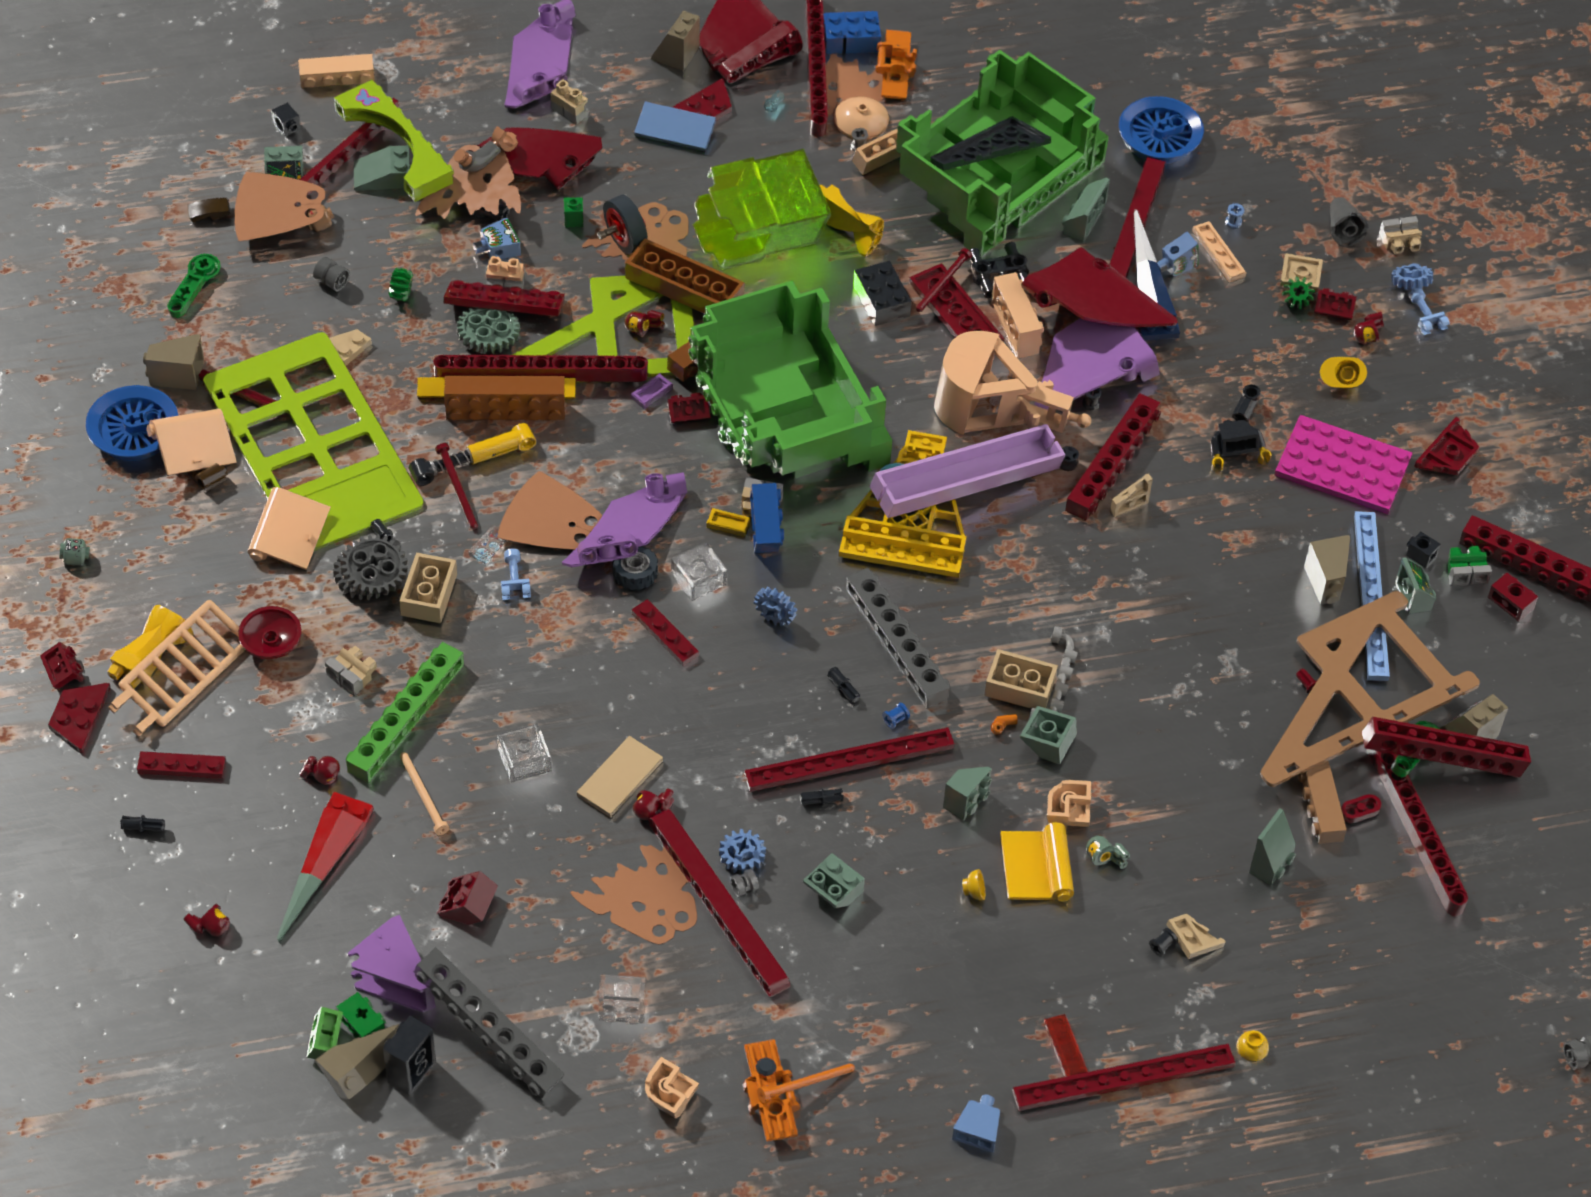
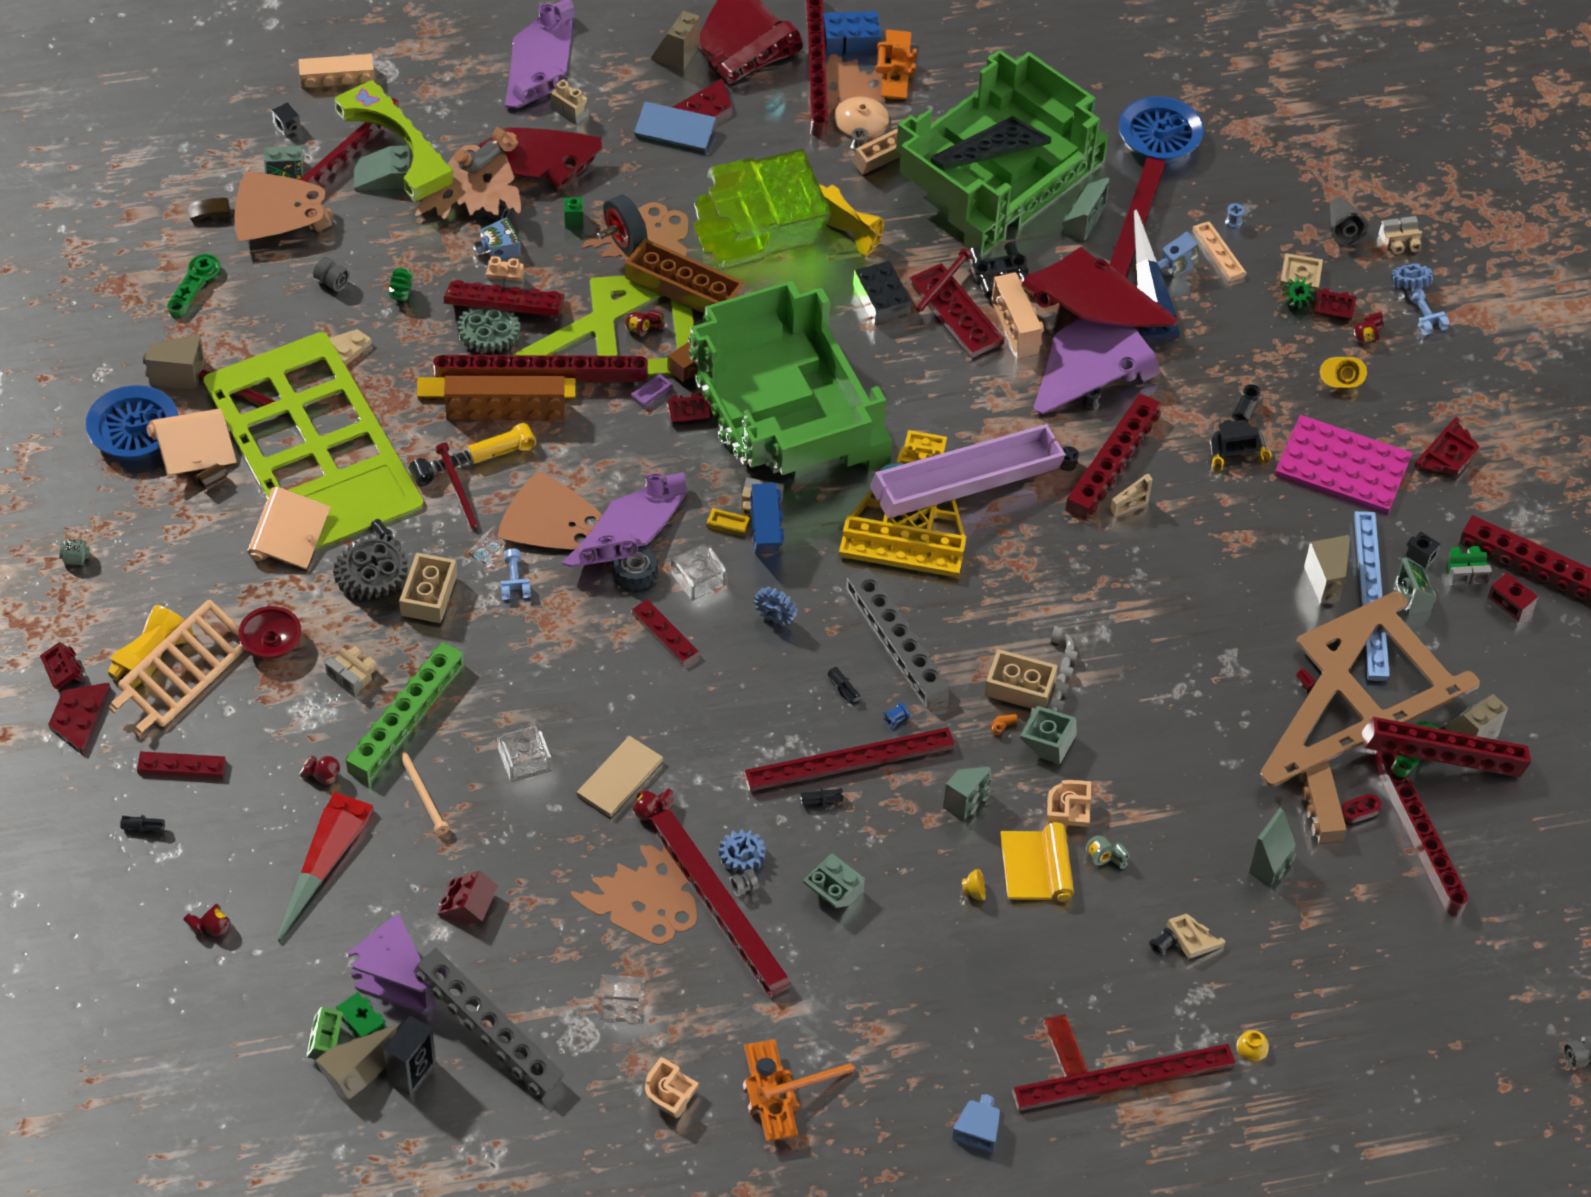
light nougat piece [934,331,1091,435] -> none

